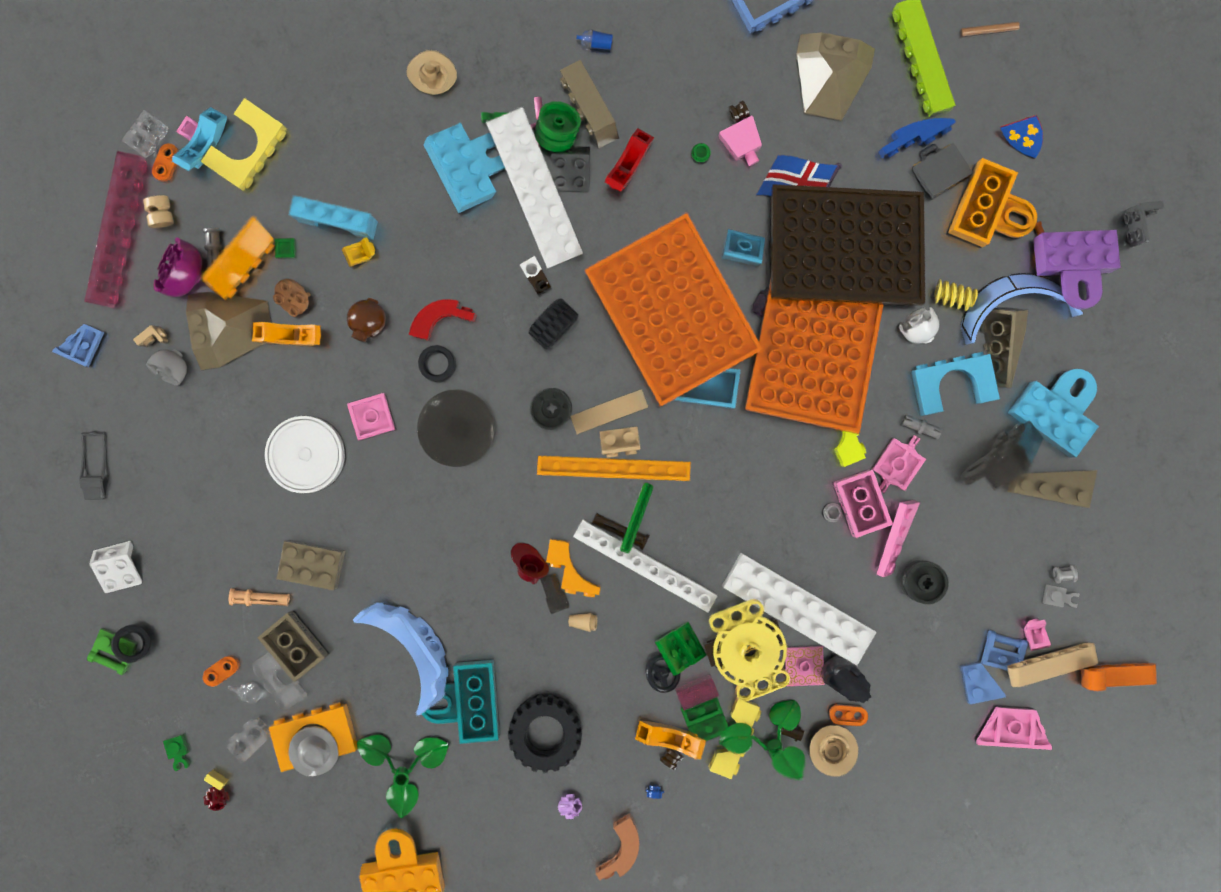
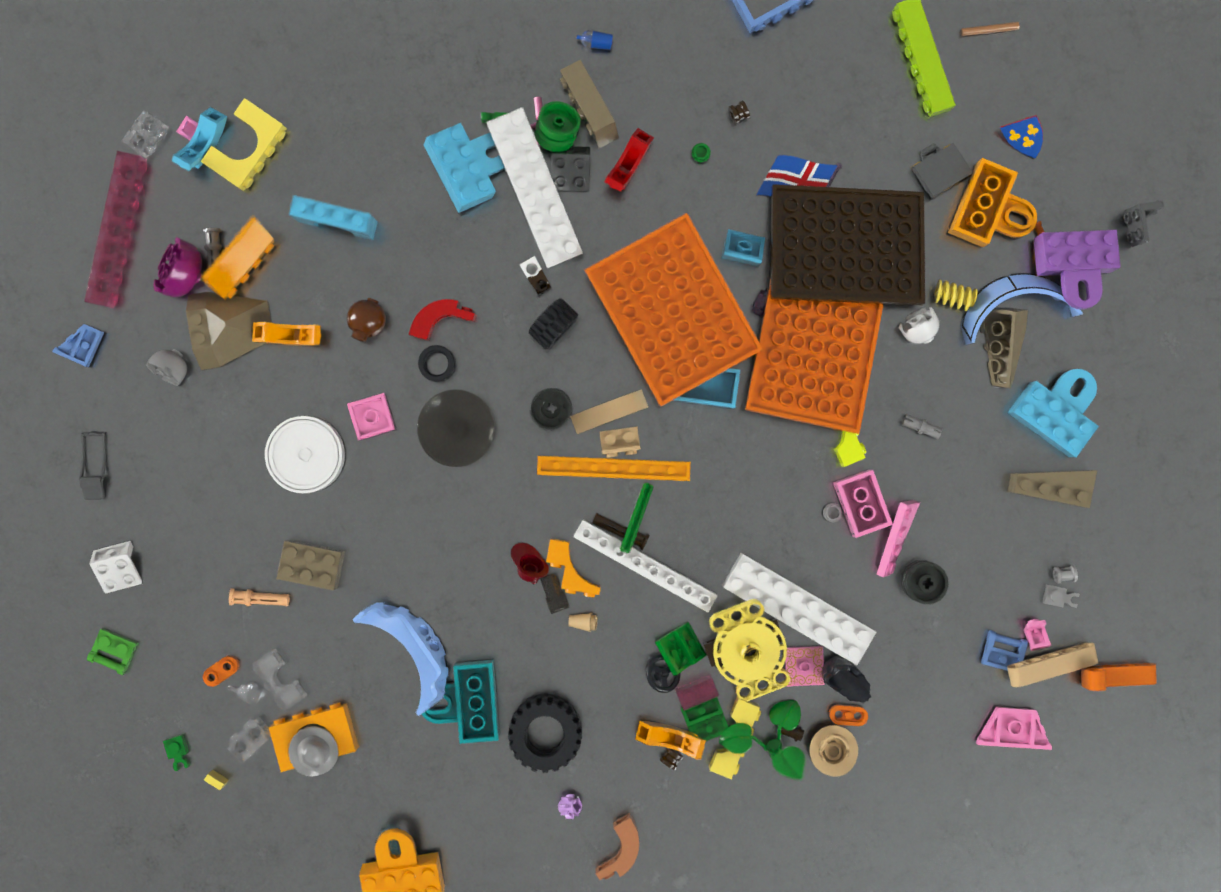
black tyre [111,625,150,663] -> none
tan bracket [133,325,168,347] -> none
tan wheel [143,195,174,228] -> none
orange plate [152,143,179,182] -> none
dark red gear [203,787,229,811] -> none
dark tan brick [257,610,329,682] -> none
medium nougat plate [273,279,311,317] -> none
green tile [275,238,296,259] -> none
yellow bracket [342,237,375,267] -> none
green plant [357,734,449,818] -> none
tan hat [407,50,457,95] -> none
blue plate [645,785,664,799] -> none
bright pink torso [718,116,762,166] -> none
dark tan wedge [796,32,875,121] -> none
bright pink plate [872,435,926,494] -> none
blue slope [879,118,956,158] -> none
medium azure arch [911,352,1000,416] -> none
clear smoke brick [960,420,1044,490] -> none
medium blue wing [961,662,1006,704] -> none

